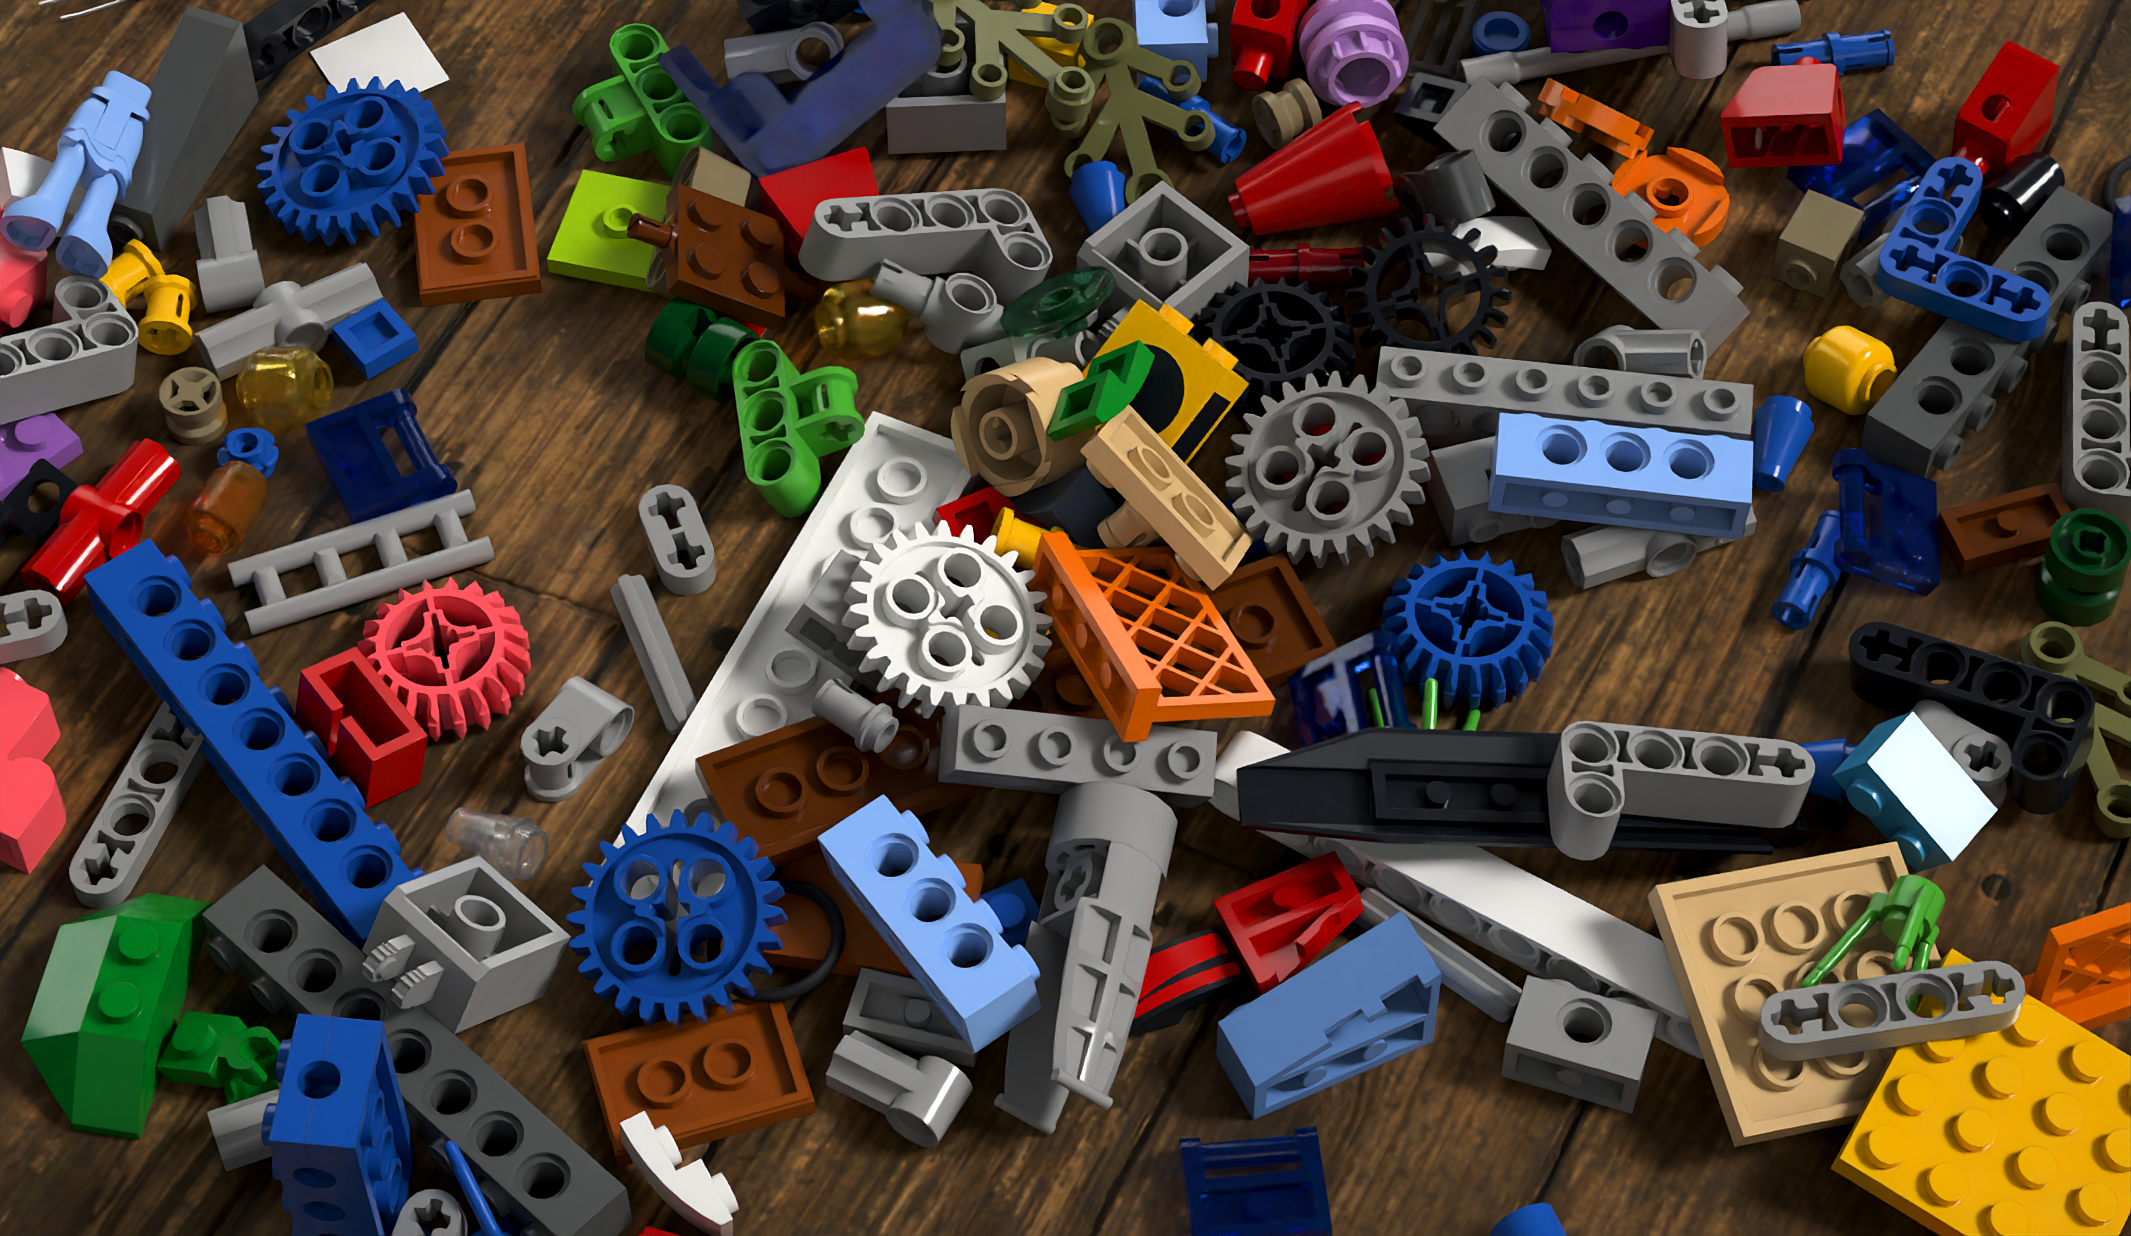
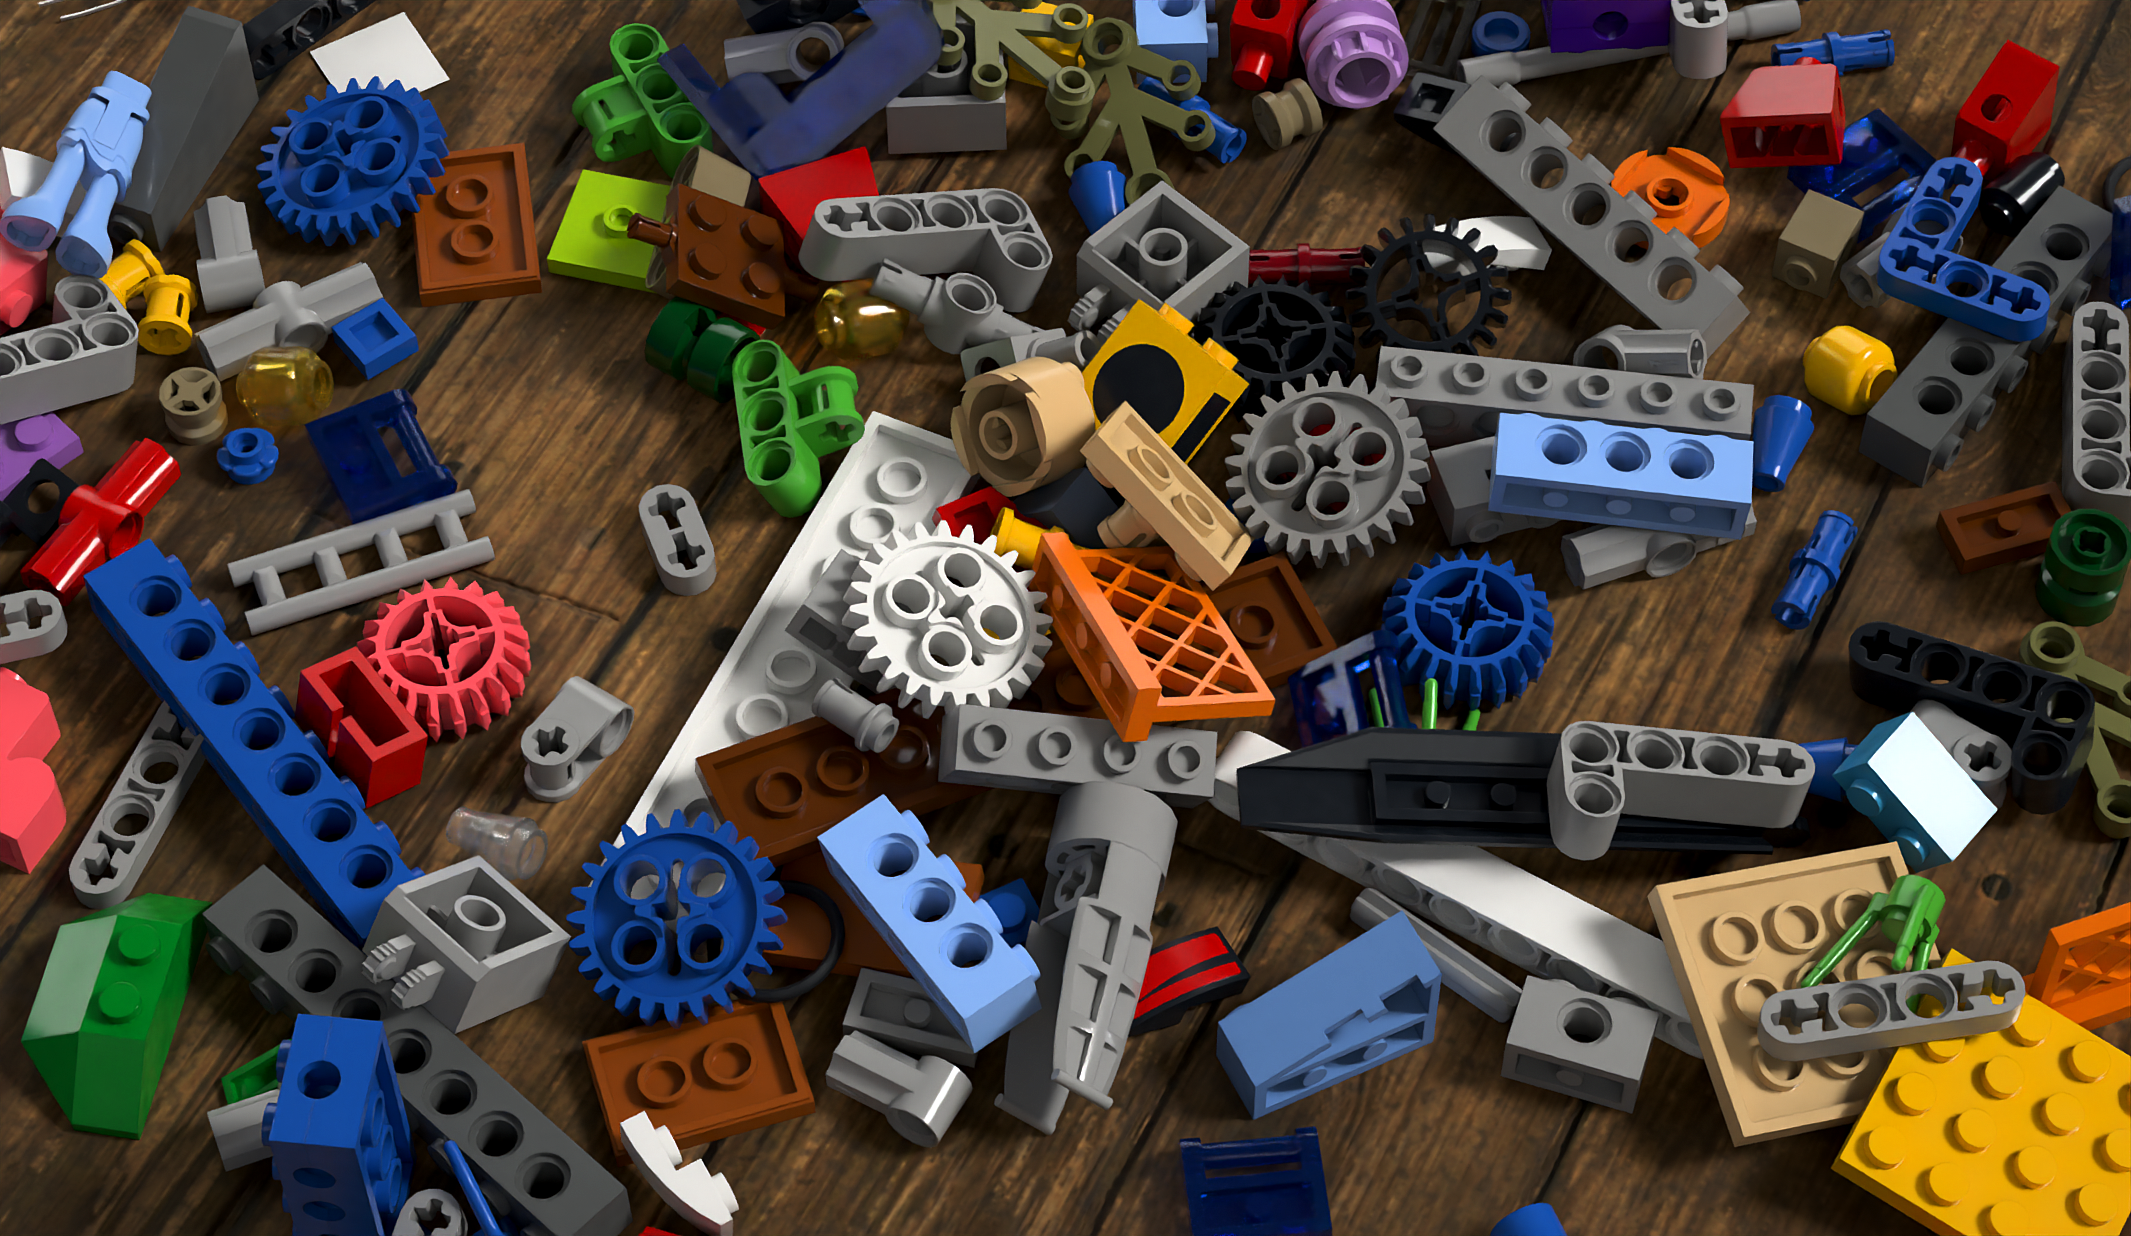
green plate [156,1011,281,1088] -> none
clear orange brick [183,460,268,554] -> none
light grey axle [610,574,698,735] -> none
clear green dish [1000,266,1116,339] -> none
green slope [1047,340,1155,442] -> none
red wing [1213,850,1364,996] -> none
red cone [1227,100,1400,236] -> none
dark grey piece [1393,149,1496,225] -> none
orange plate [1537,78,1655,160] -> none
clear blue plate [1832,448,1940,597] -> none

